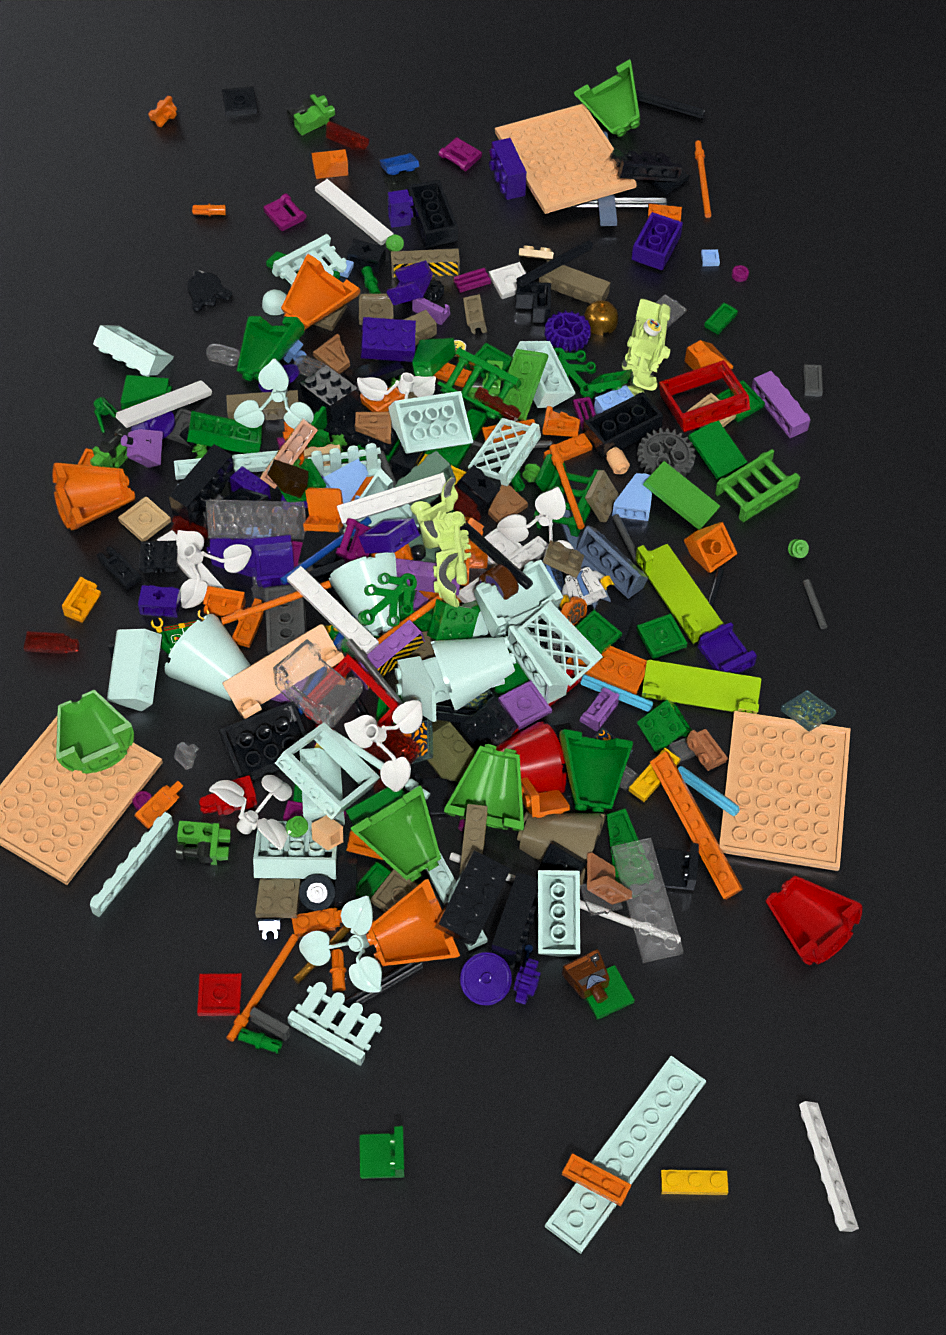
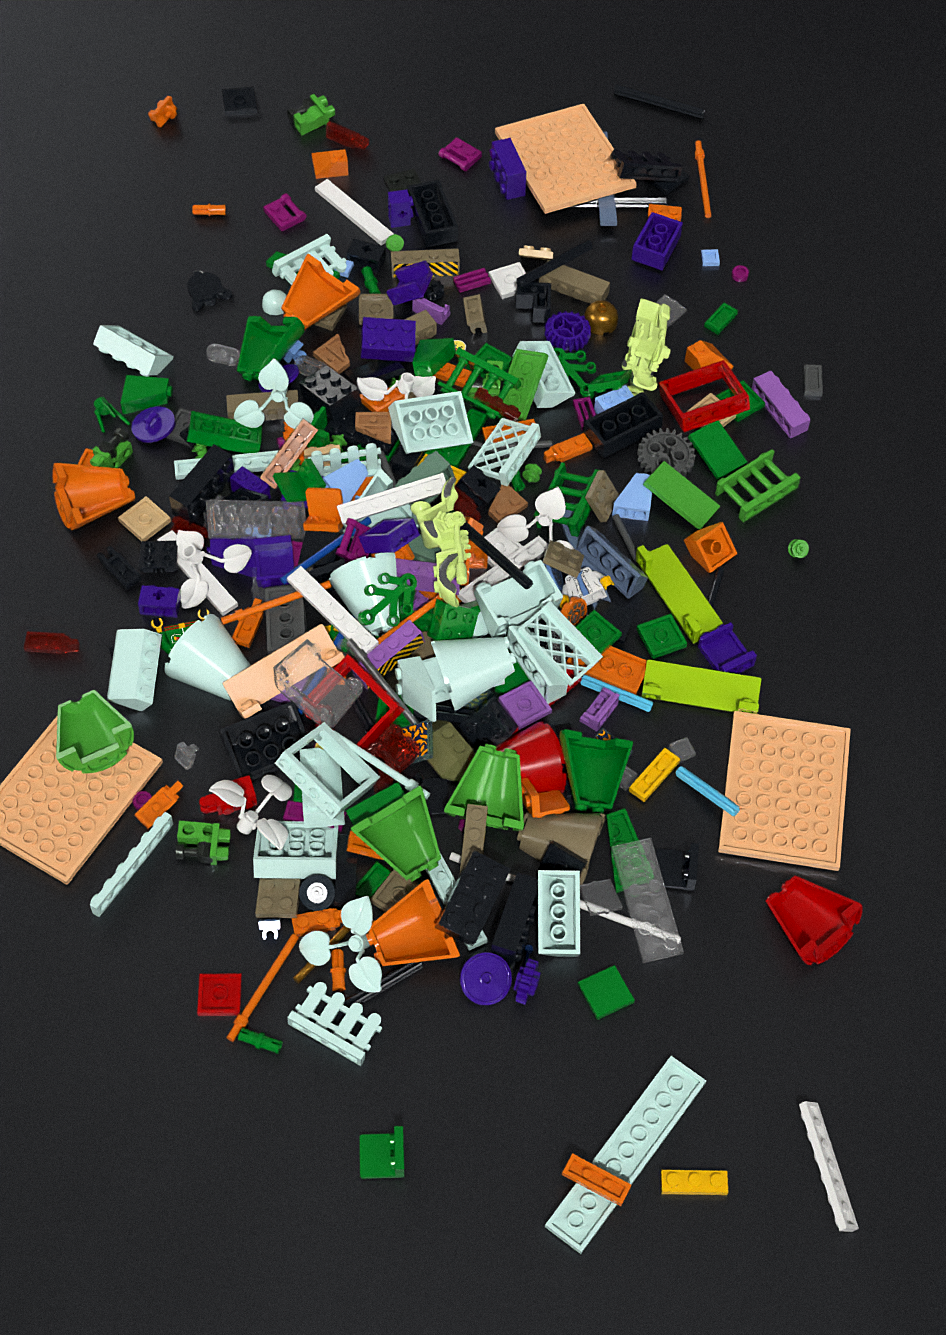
light orange hinge [62,577,101,623] -> none
white tile [116,380,212,428] -> none
medium lavender torso [121,429,163,468] -> none
orange hinge [203,586,246,617] -> none
dark grey tile [250,1007,291,1041] -> none
dark brown slope [267,459,309,498] -> none
bright green wheel [286,816,308,838] -> none
light nougat brick [311,815,343,851] -> none
white plant [344,700,423,792] -> none
blue plate [379,153,419,175] -> none
black hinge [410,545,426,561] -> none
reddish brown animal [479,564,519,600] -> none
green tile [535,454,557,493] -> none
orange wing [543,406,580,437] -> none
orange bar [549,444,585,530] -> none
reddish brown torso [562,949,610,1003] -> none
bright green cone [574,59,640,137] -> none
nougat bracket [586,852,632,905] -> none
light nougat brick [606,447,630,474] -> none
green bracket [637,699,692,753] -> none
tile [643,319,661,336] -> none
orange plate [650,751,743,900] -> none
nougat bracket [686,729,728,771] -> none
clear light blue tile [781,690,836,732] -> none
dark grey bar [803,579,828,629] -> none

